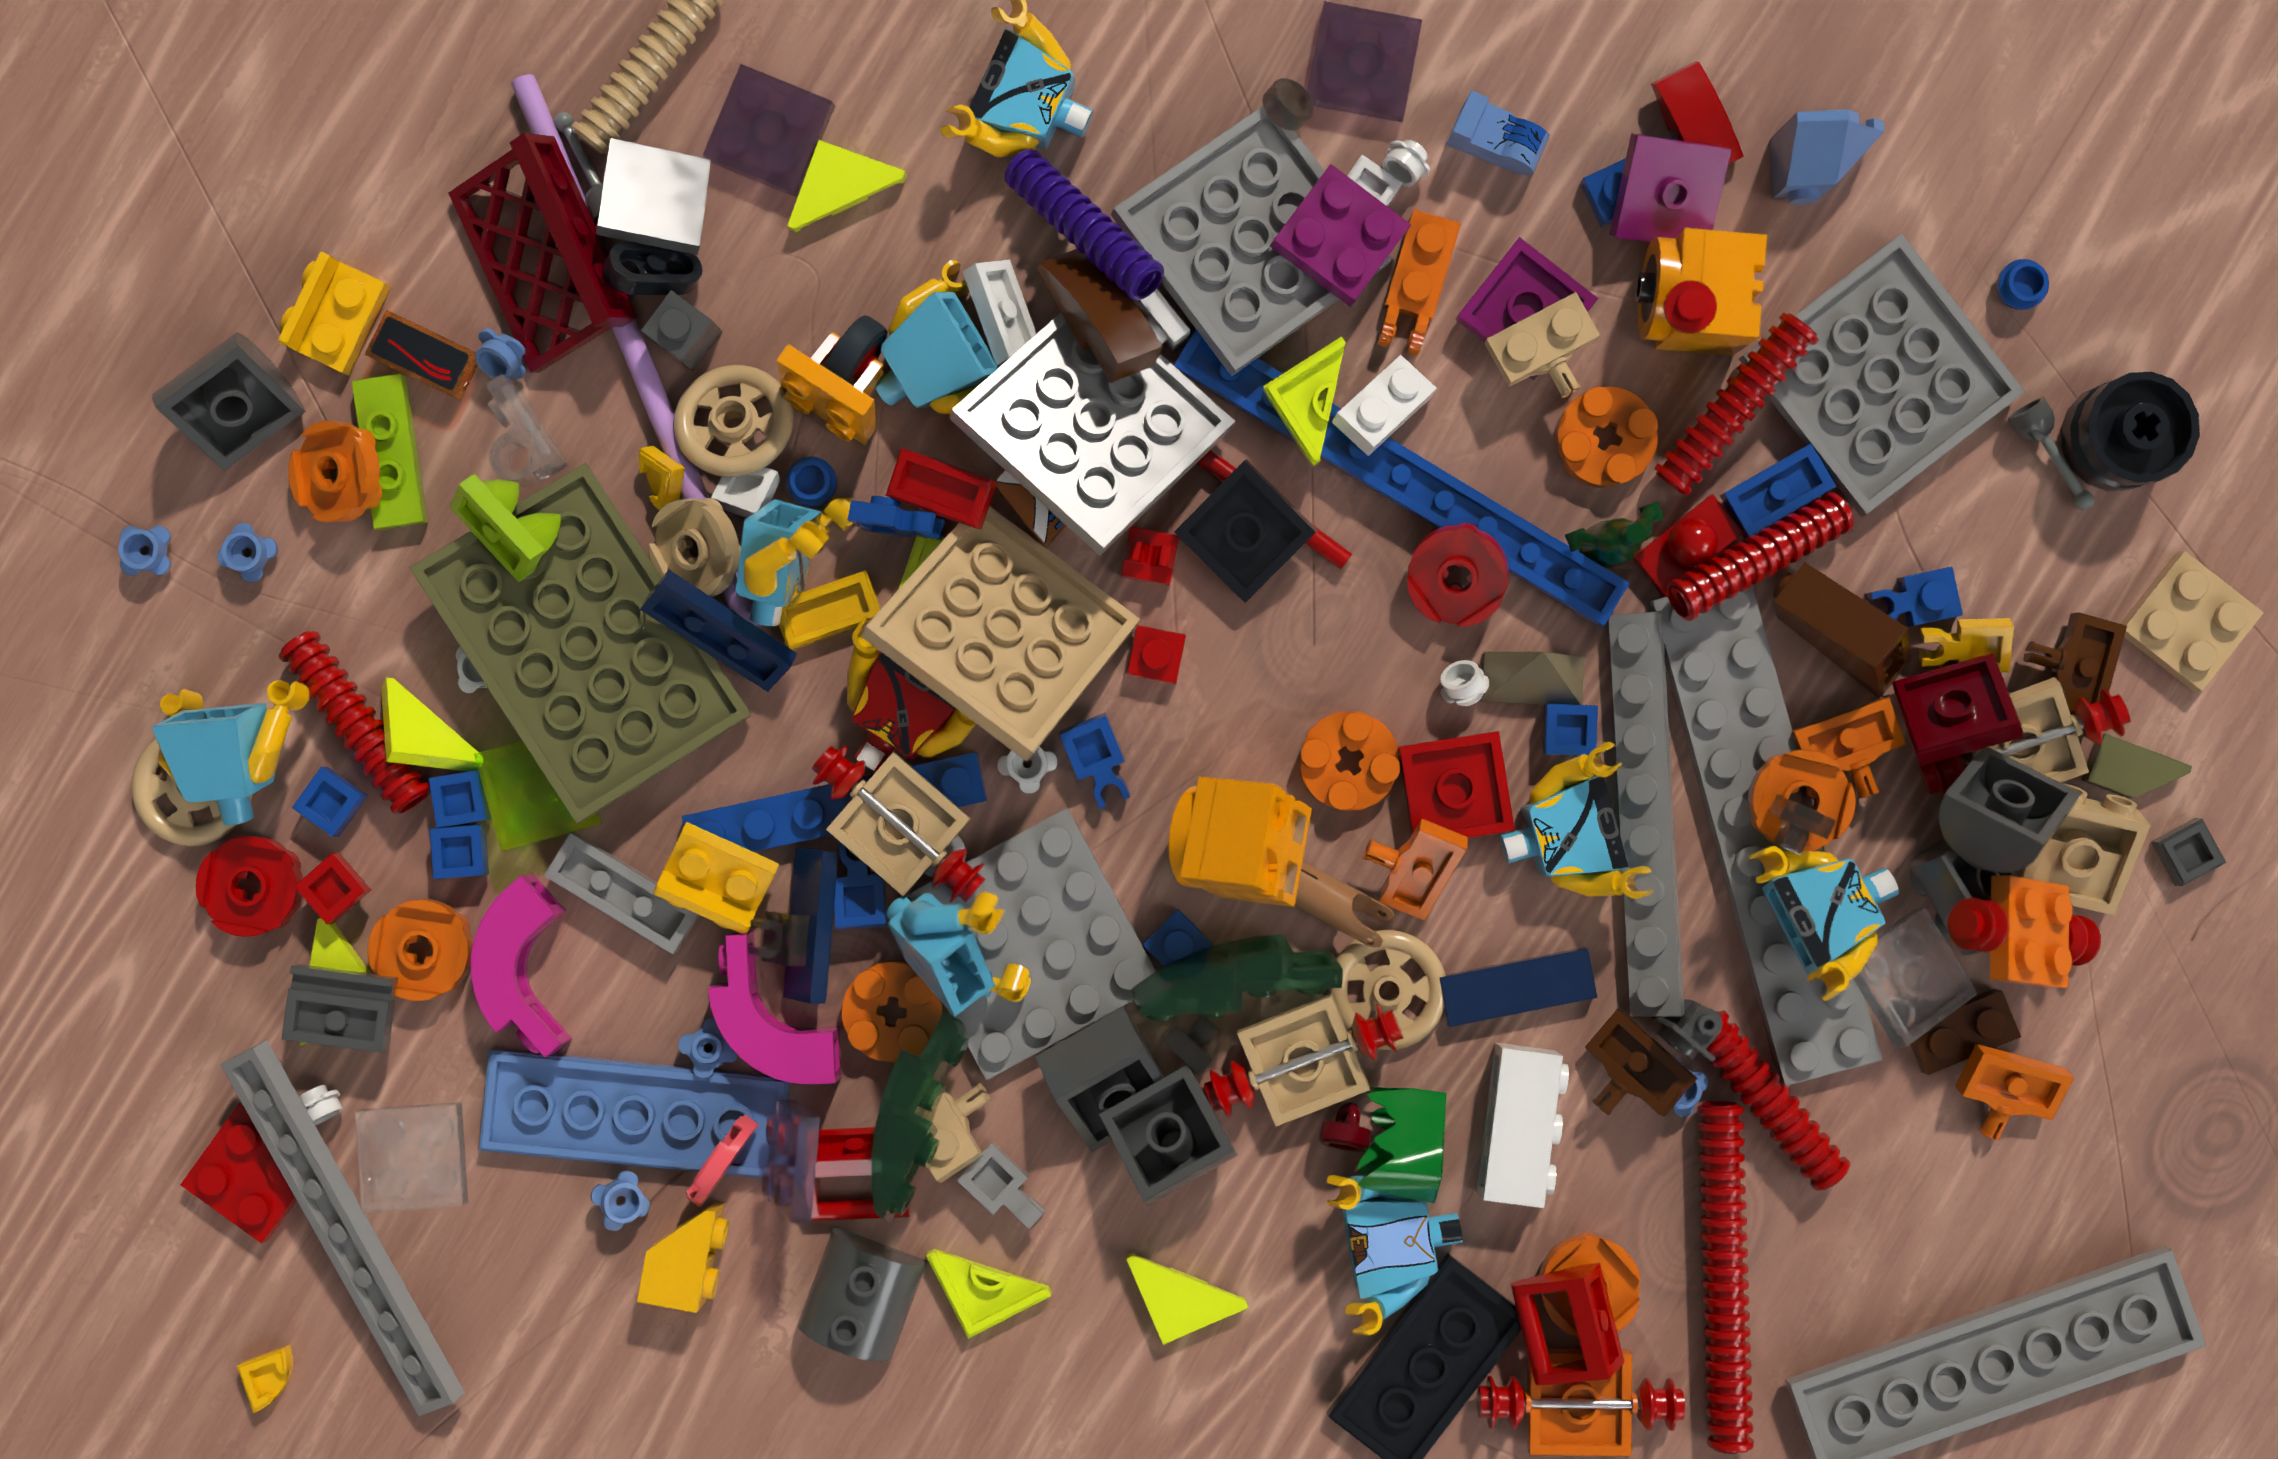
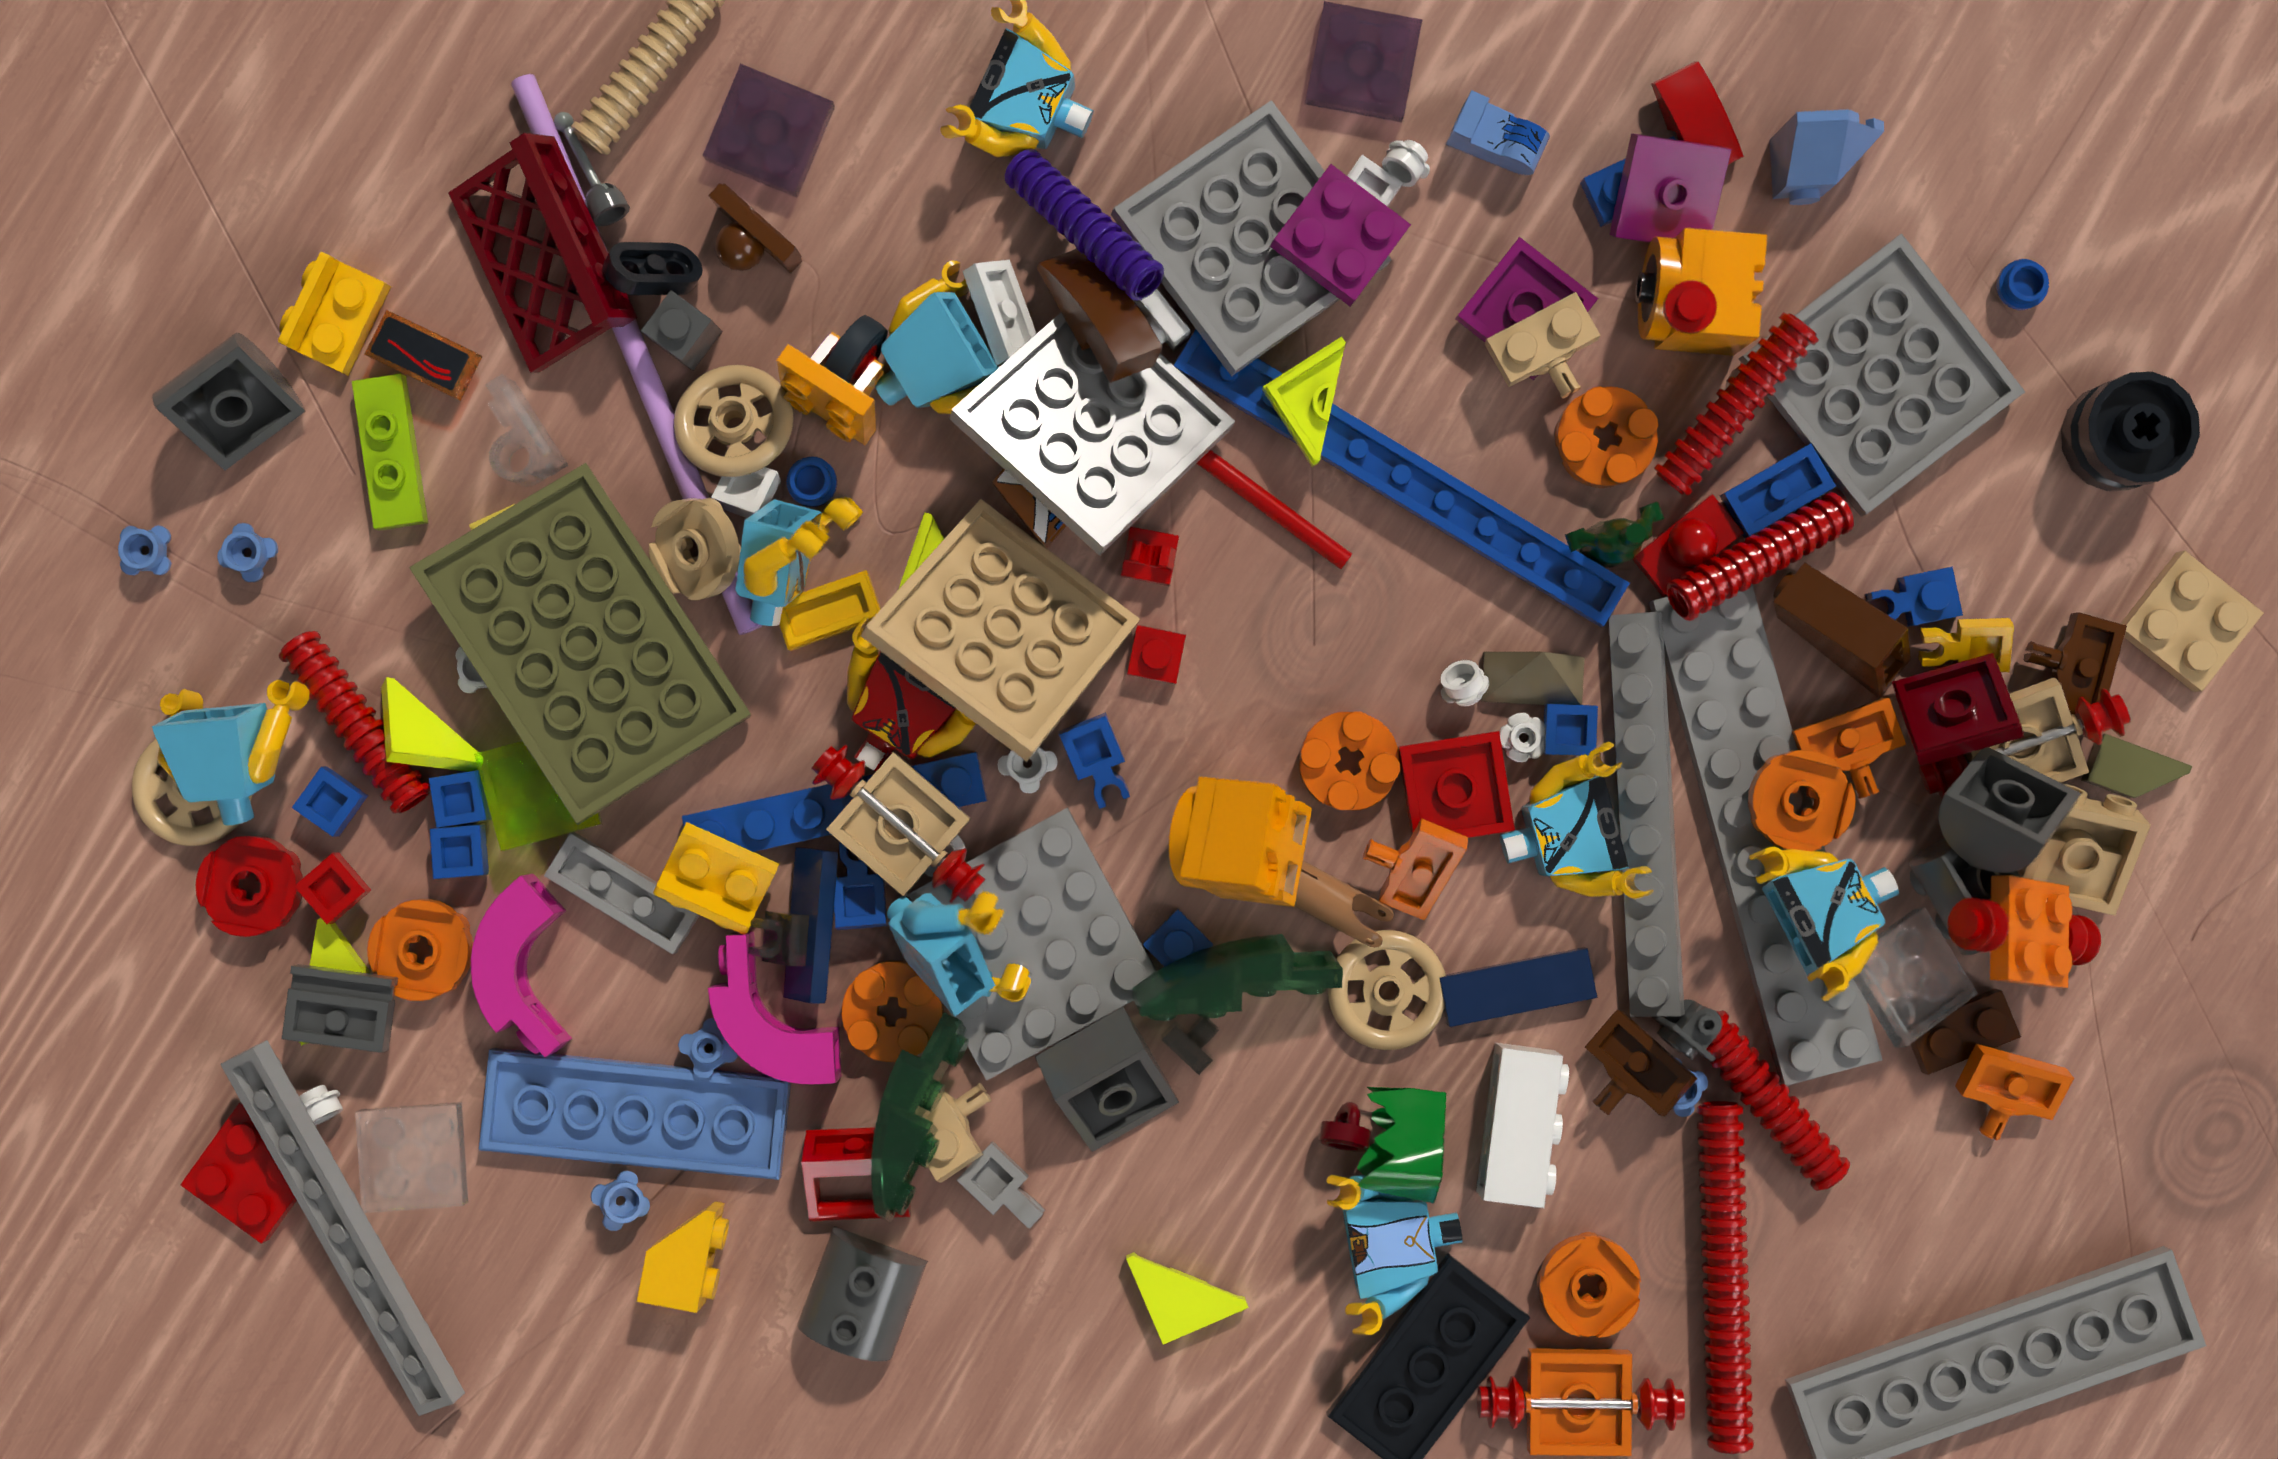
yellow tile [237,1344,293,1413] -> none
orange plate [288,421,382,523] -> none
lime tile [449,474,561,582] -> none
medium blue plate [475,328,526,381] -> none
tile [596,138,711,255] -> none
yellow tile [638,446,685,510] -> none
dark blue plate [640,570,798,692] -> none
coral tile [685,1115,759,1208] -> none
clear purple plate [762,1100,820,1222] -> none
neon yellow tile [787,140,907,233] -> none
blue plate [847,496,945,540] -> none
red tile [885,448,998,530] -> none
neon yellow tile [926,1249,1052,1339] -> none
dark grey brick [1099,1064,1238,1206] -> none
black plate [1174,459,1317,603] -> none
tan plate [1204,993,1404,1127] -> none
clear smoke tile [1262,78,1314,131] -> none
white plate [1332,355,1437,456] -> none
orange hinge [1377,209,1461,356] -> none
red plate [1407,523,1509,627] -> none
red tile [1511,1263,1625,1385] -> none
clear smoke tile [1769,793,1836,855] -> none
hinge [2008,397,2095,510] -> none
dark grey tile [2151,818,2226,886] -> none
none -> reddish brown tile [708,183,802,273]
none -> white plate [1499,713,1545,763]

